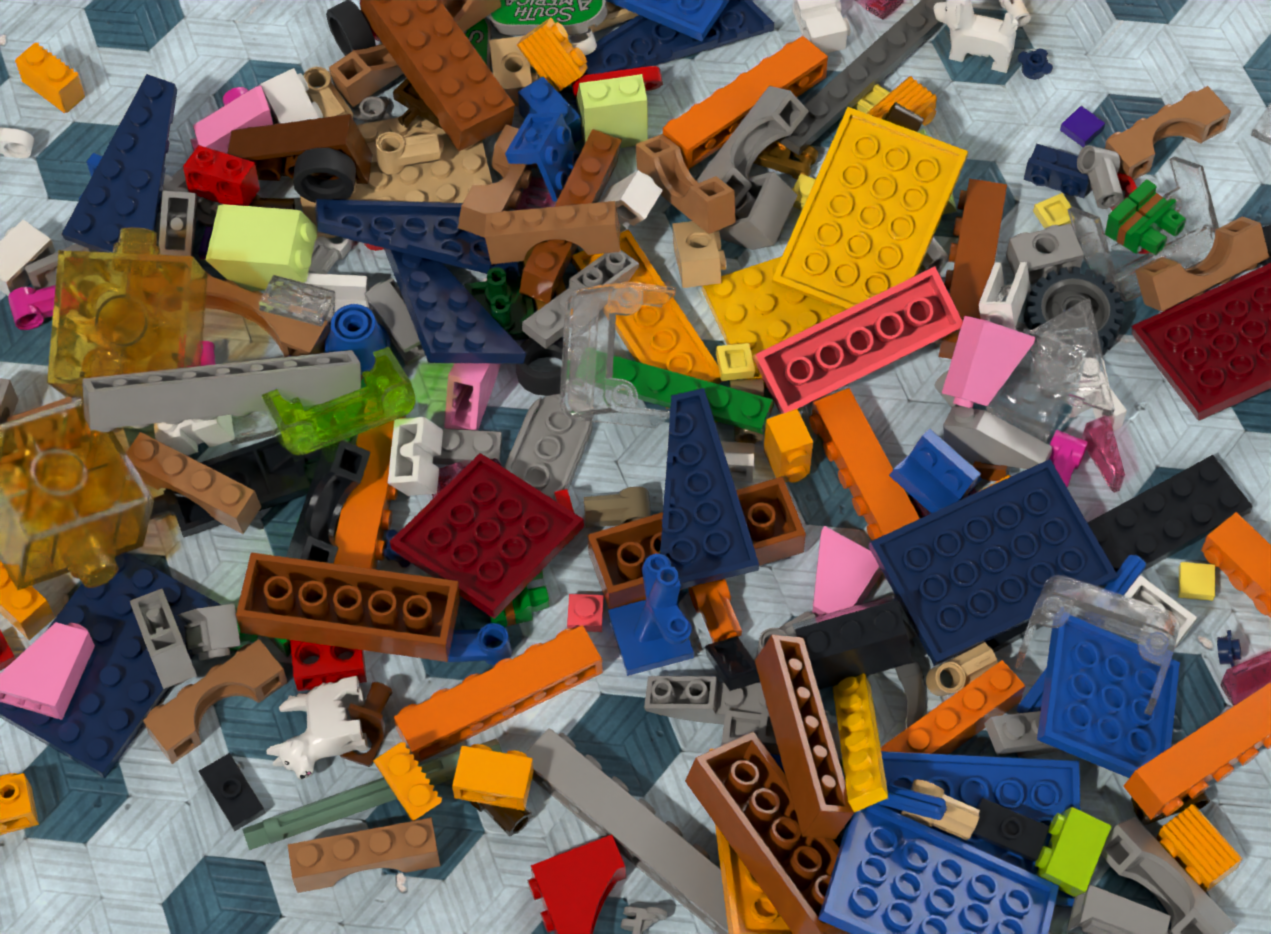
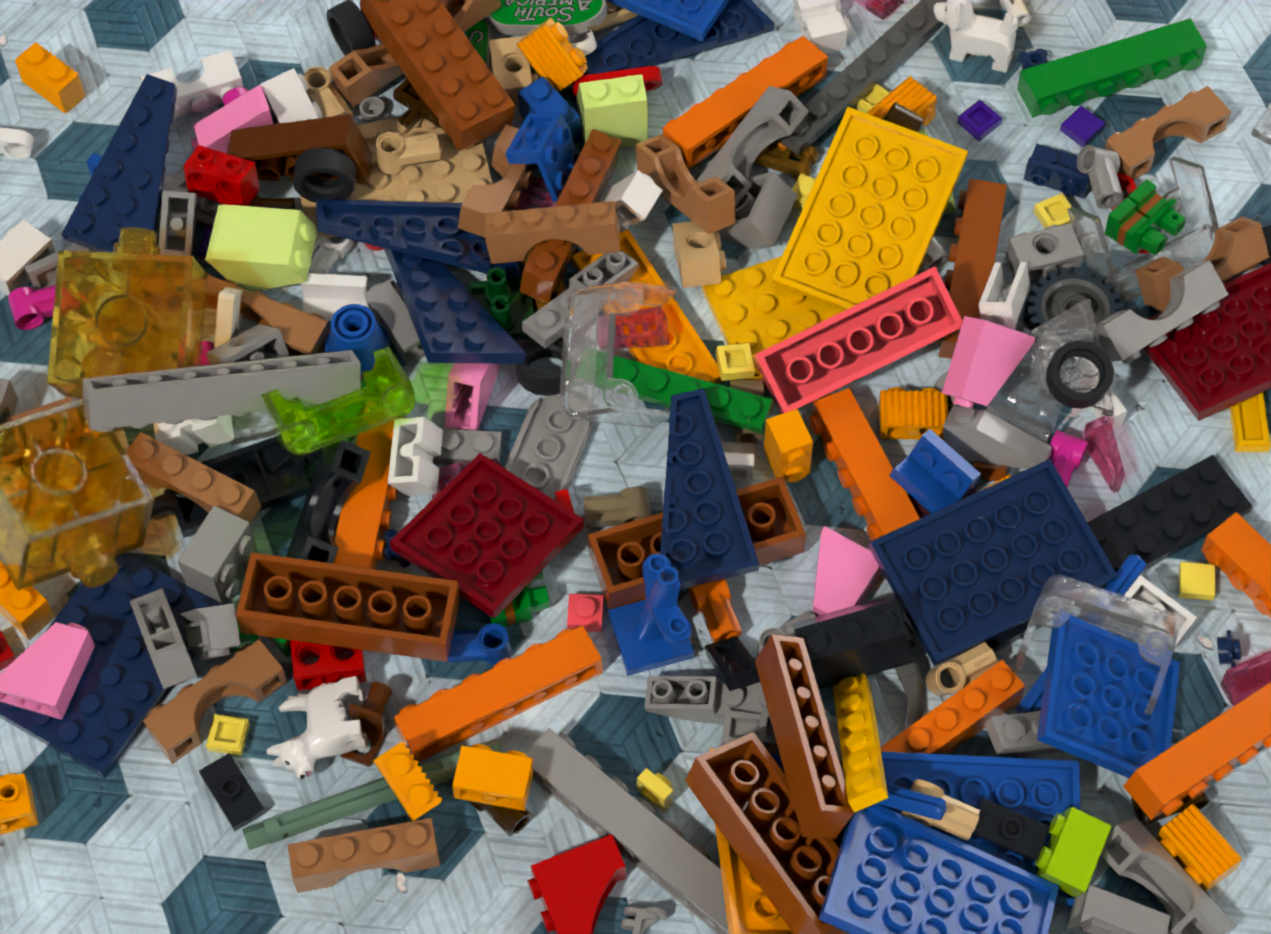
clear bracket [259,275,335,327] -> none
none -> white arch [141,49,243,120]
none -> light grey brick [177,506,259,605]
none -> light grey brick [206,324,290,365]
none -> light yellow tile [206,714,250,756]
none -> piece [214,287,243,348]
none -> slope [598,306,669,349]
none -> light yellow plate [637,768,673,813]
none -> light orange brick [878,387,948,440]
none -> dark purple tile [957,100,1002,142]
none -> green brick [1017,18,1207,118]
none -> black tyre [1046,340,1114,409]
none -> light grey arch [1091,260,1229,364]
none -> yellow tile [1229,392,1271,452]

